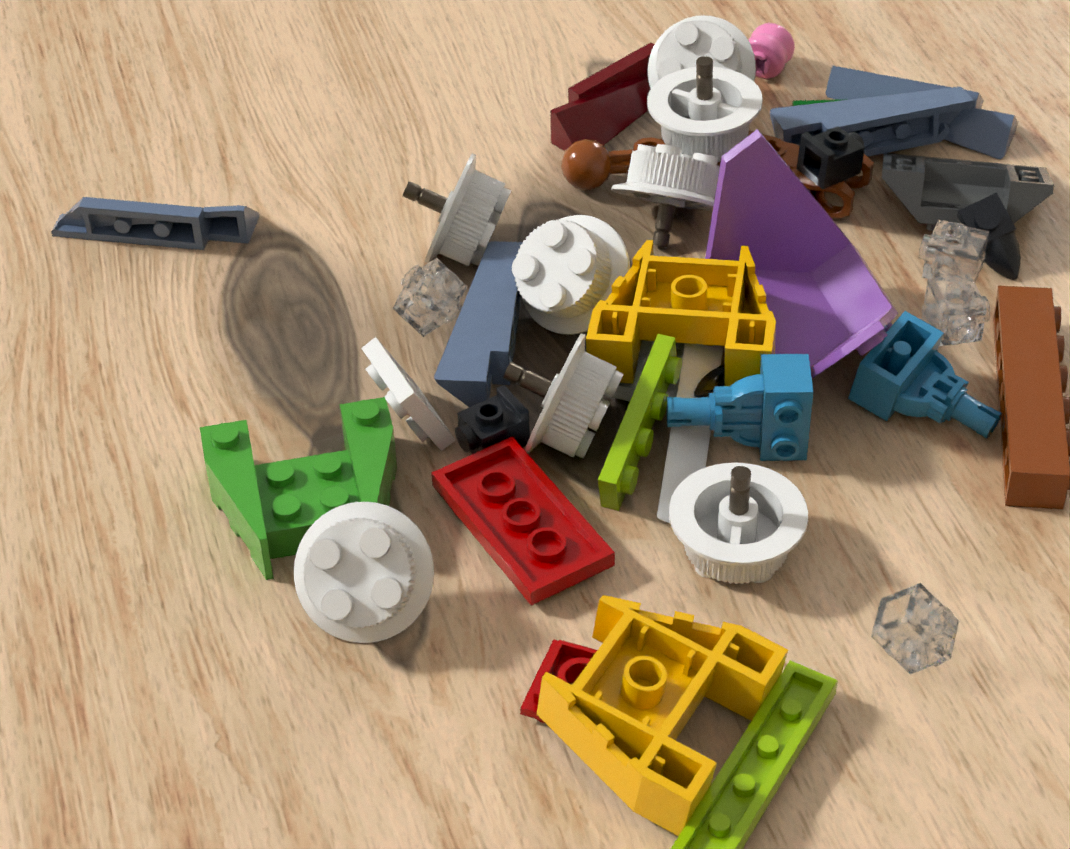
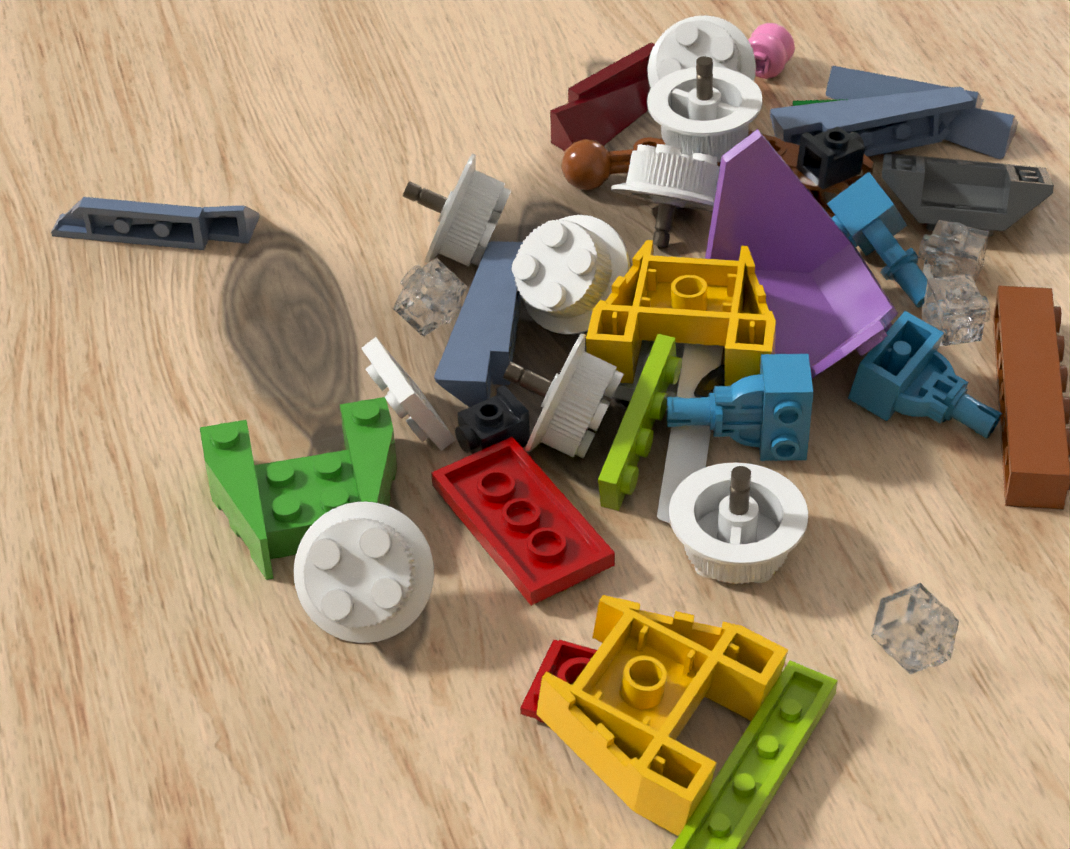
black plate [957,192,1021,280] -> none
none -> dark azure brick [827,172,938,308]

